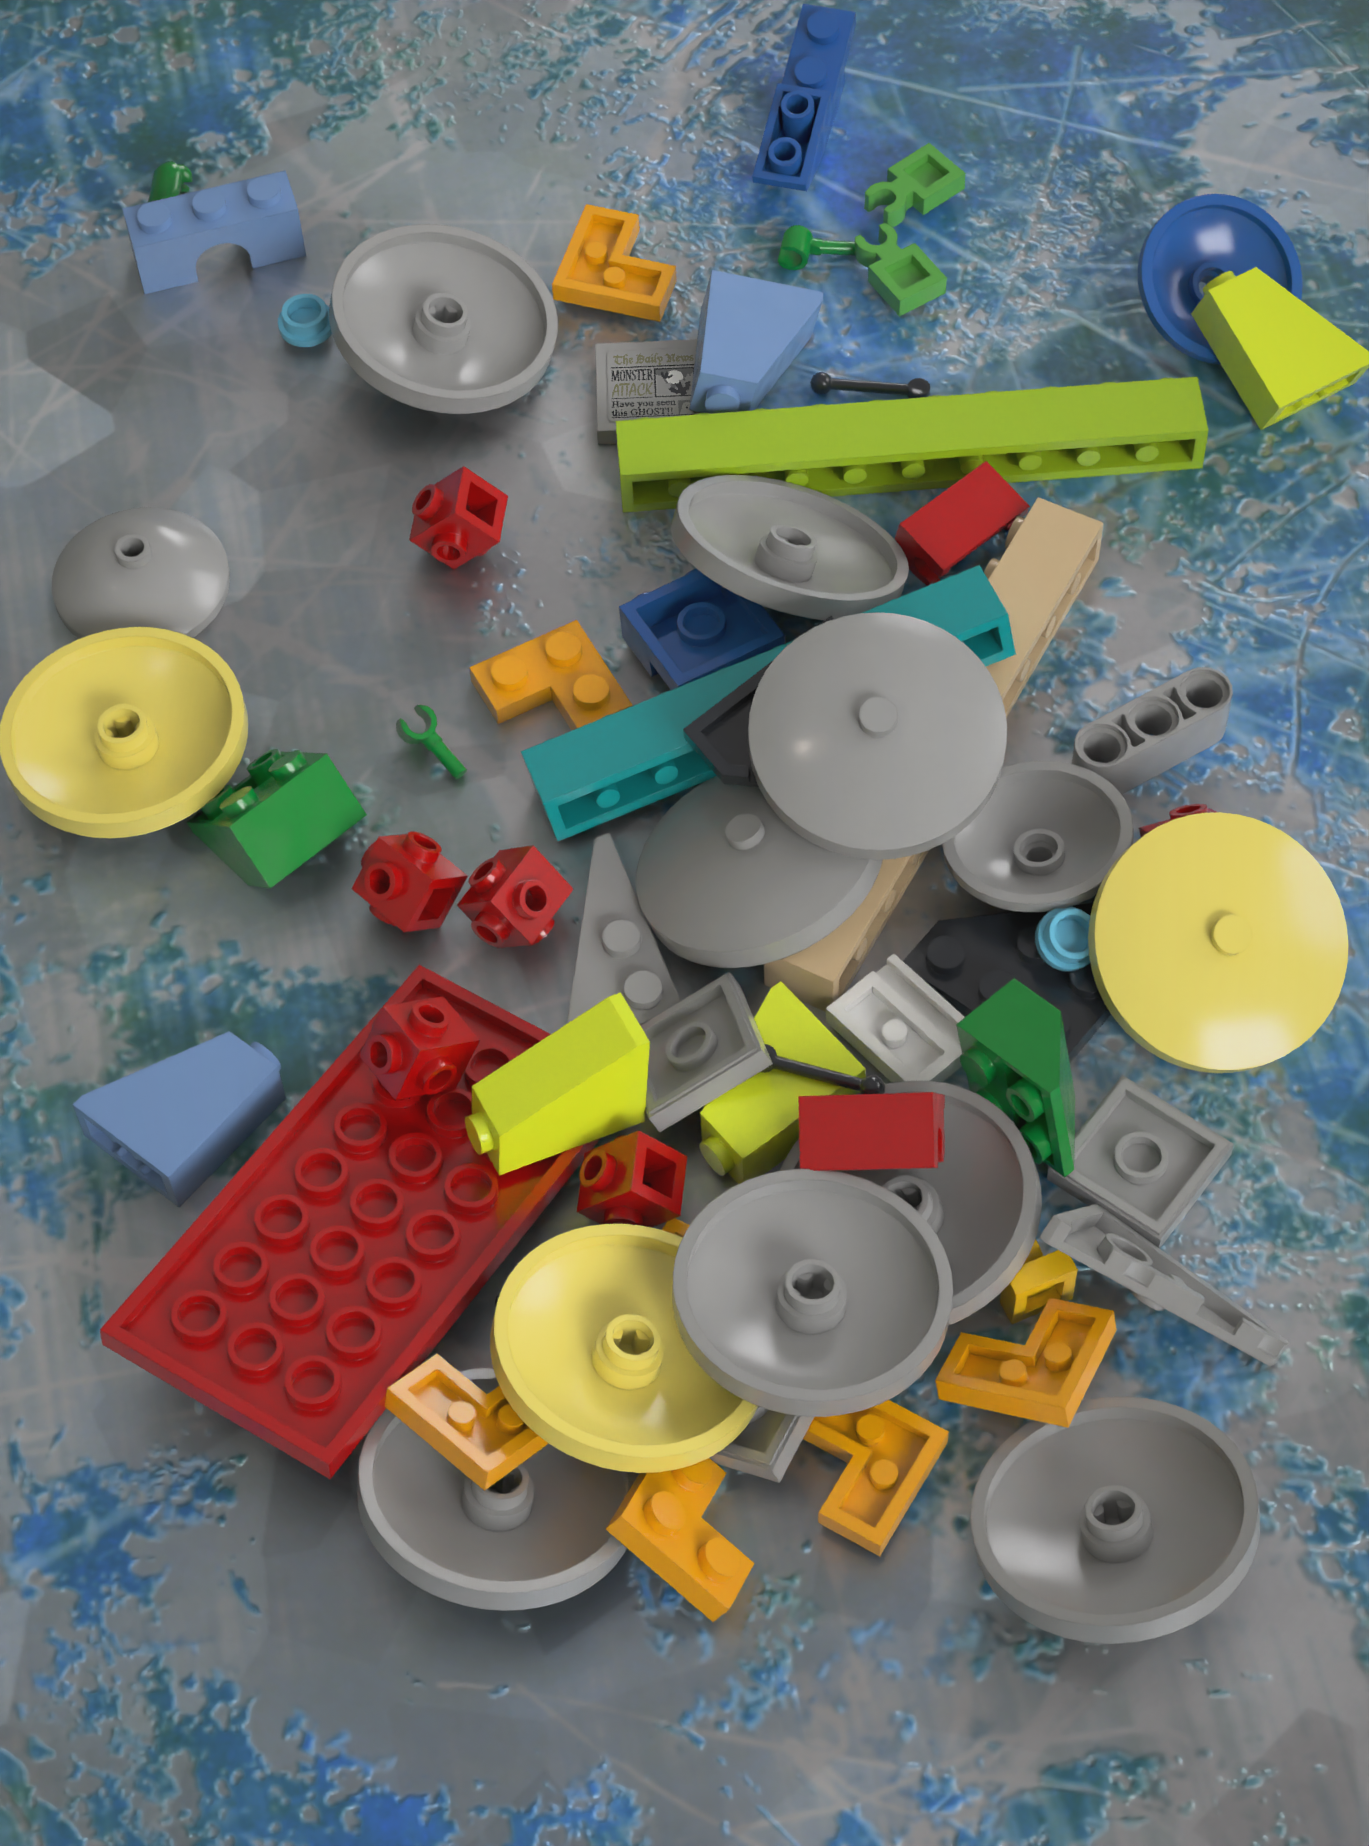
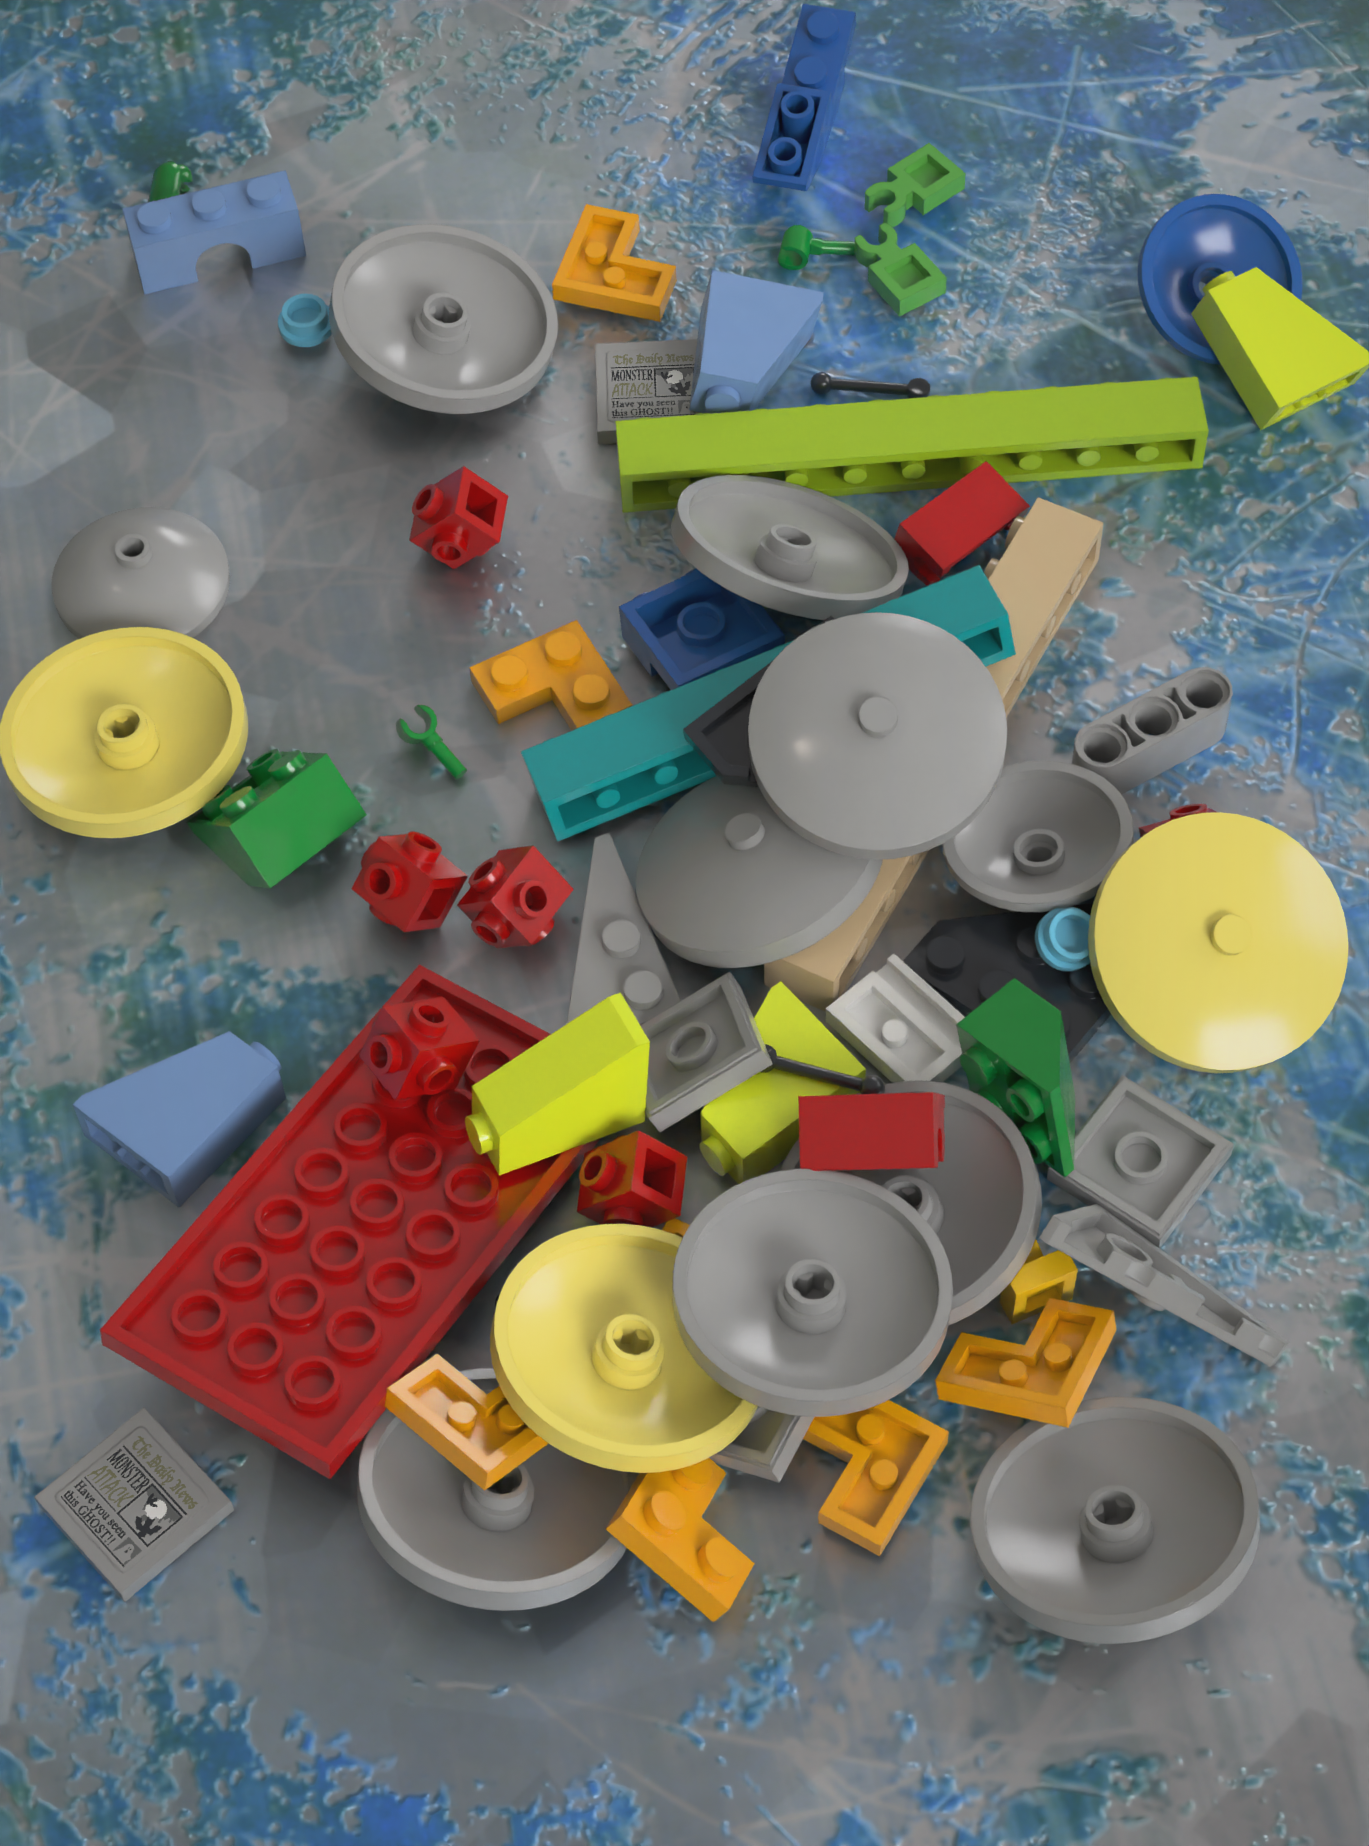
none -> light grey tile [34,1407,234,1602]

